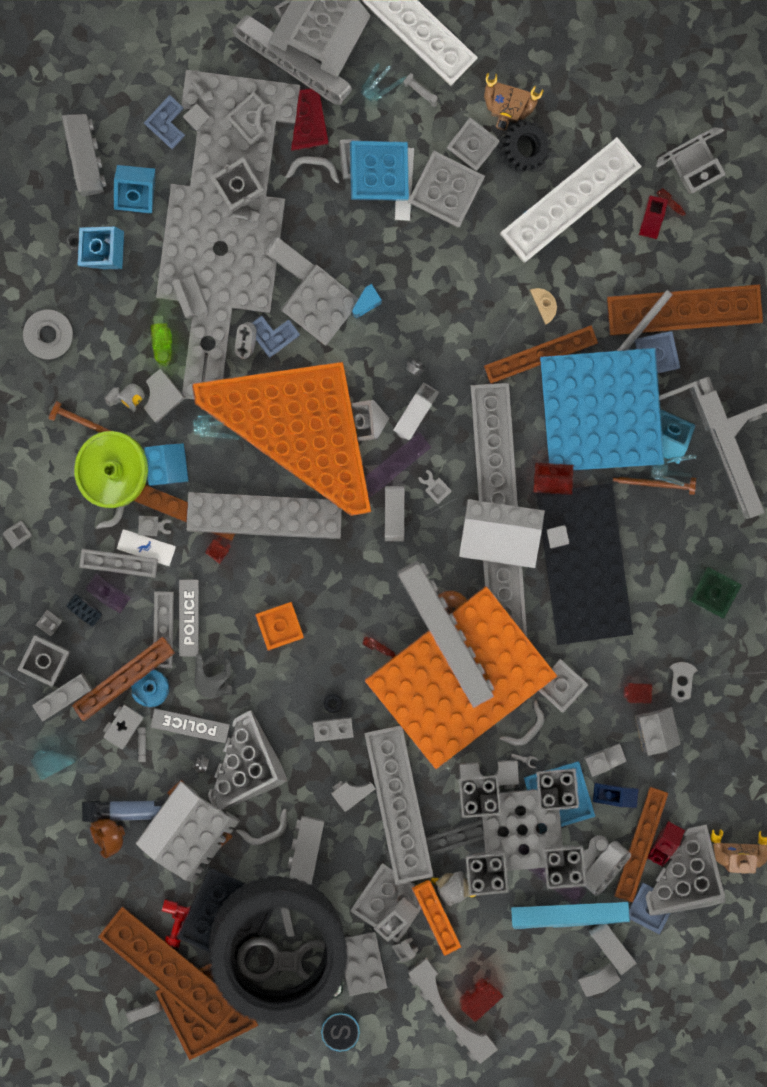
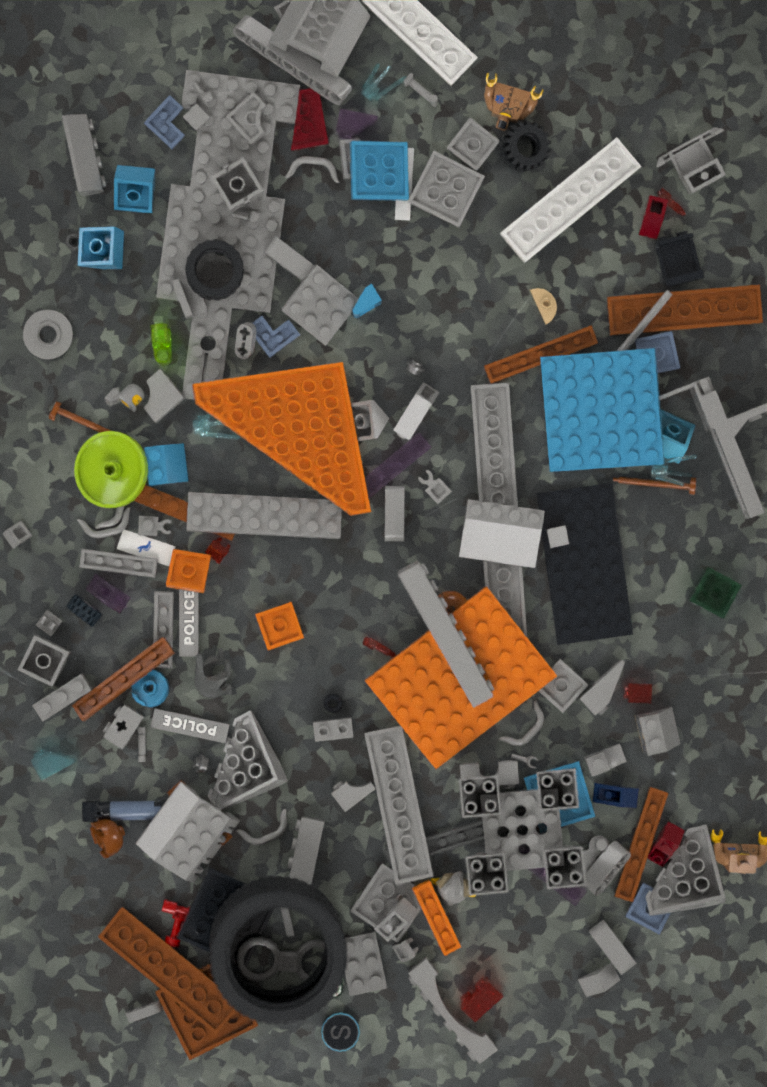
medium azure slope [511,902,630,929] -> none
clear red brick [533,463,574,495] -> none
light grey piece [669,662,698,702] -> none
none -> light grey animal [77,507,130,538]
none -> orange plate [166,549,211,593]
none -> black tyre [185,239,244,301]
none -> clear purple slope [336,109,378,139]
none -> light grey slope [578,659,625,716]
none -> black panel [654,231,704,288]

